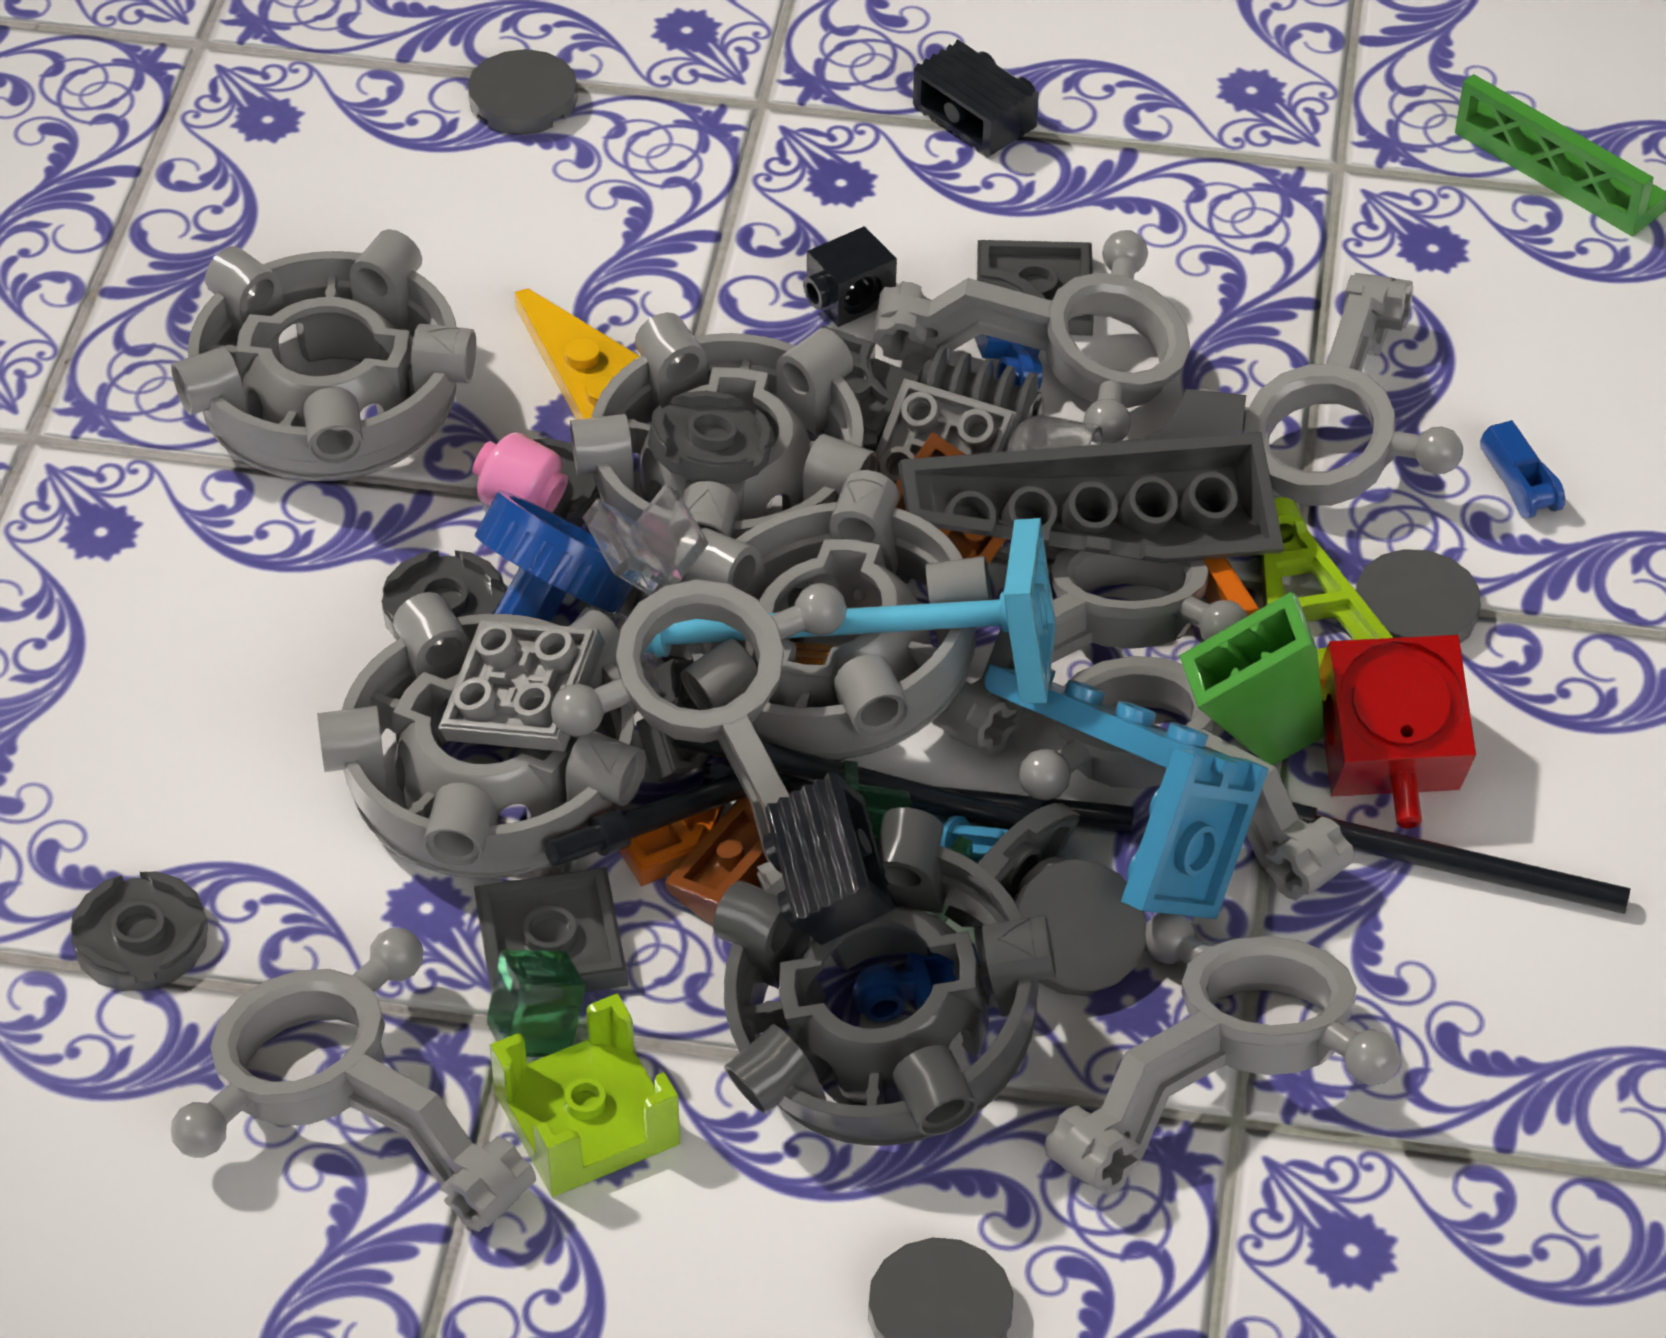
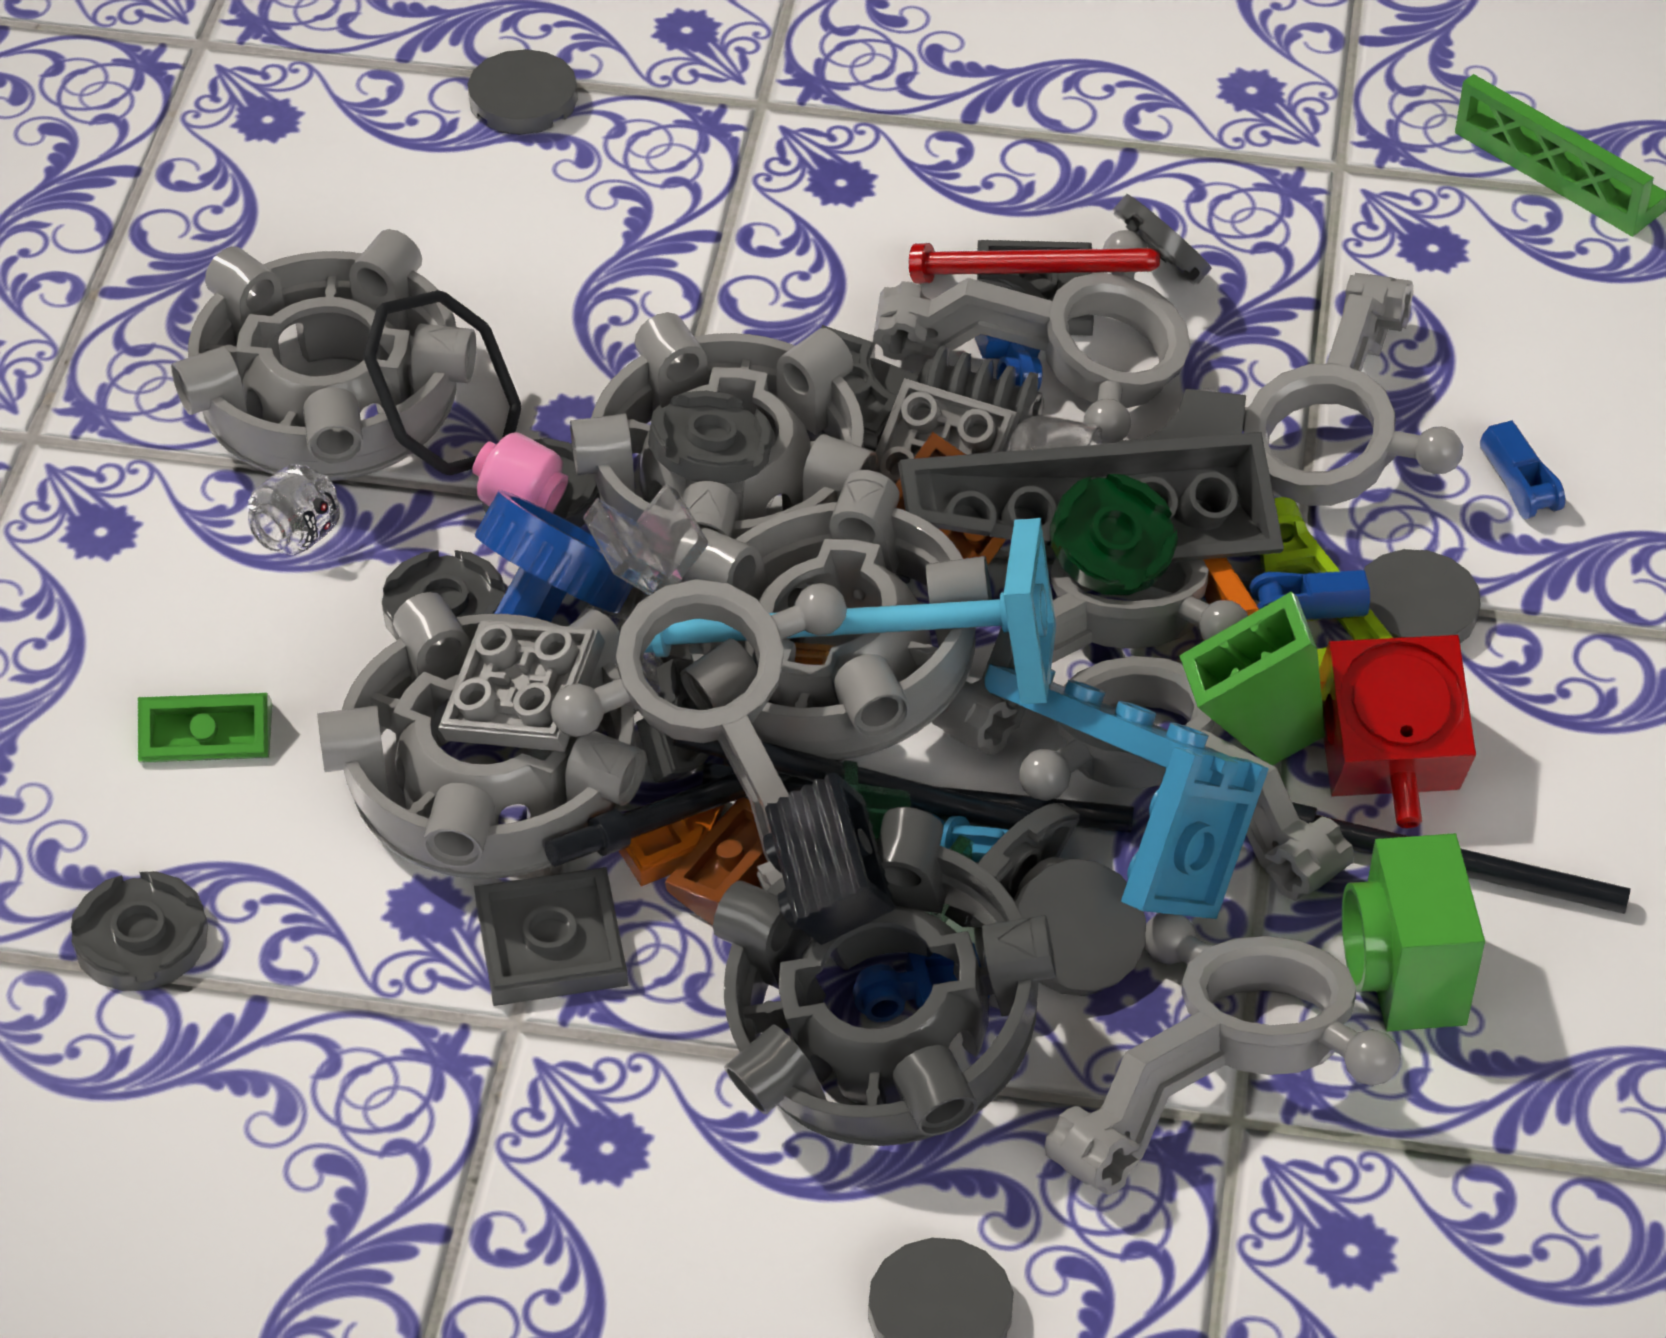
light grey piece [171,928,536,1232] -> none
clear green panel [487,950,586,1057] -> none
lime panel [489,993,680,1198] -> none
yellow wing [515,288,651,422] -> none
black brick [803,226,897,327] -> none
black brick [913,39,1039,158] -> none
none -> bright green slope [138,693,272,763]
none -> clear head [248,464,340,555]
none -> black piece [364,290,521,476]
none -> red bar [909,243,1160,284]
none -> dark green tile [1050,474,1178,596]
none -> dark grey tile [1113,194,1212,284]
none -> blue bar [1250,570,1370,620]
none -> bright green piece [1342,833,1485,1032]

